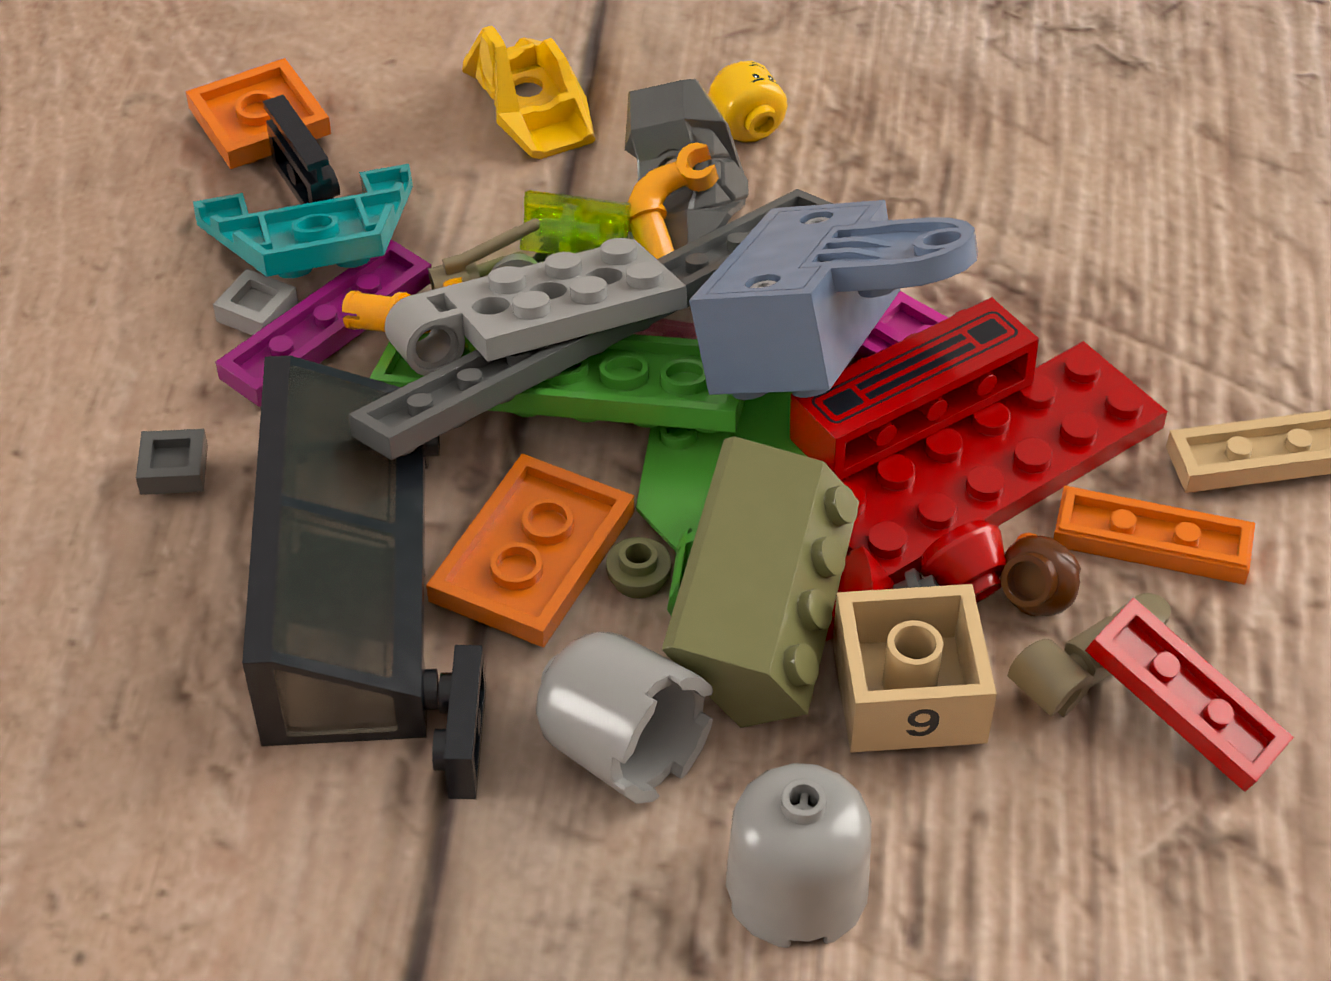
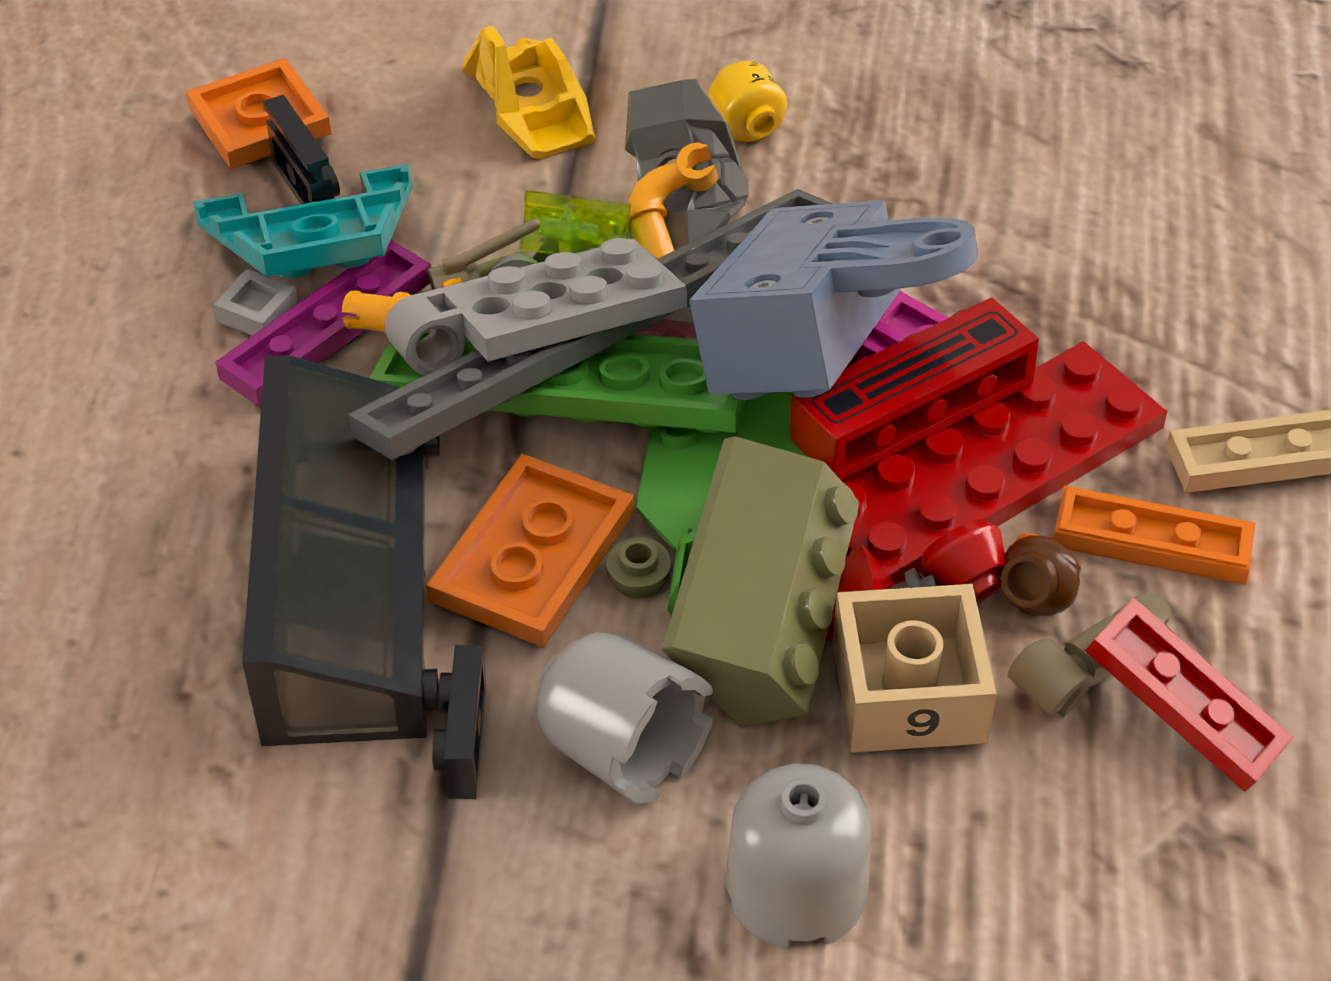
dark grey plate [136,429,208,495] -> none

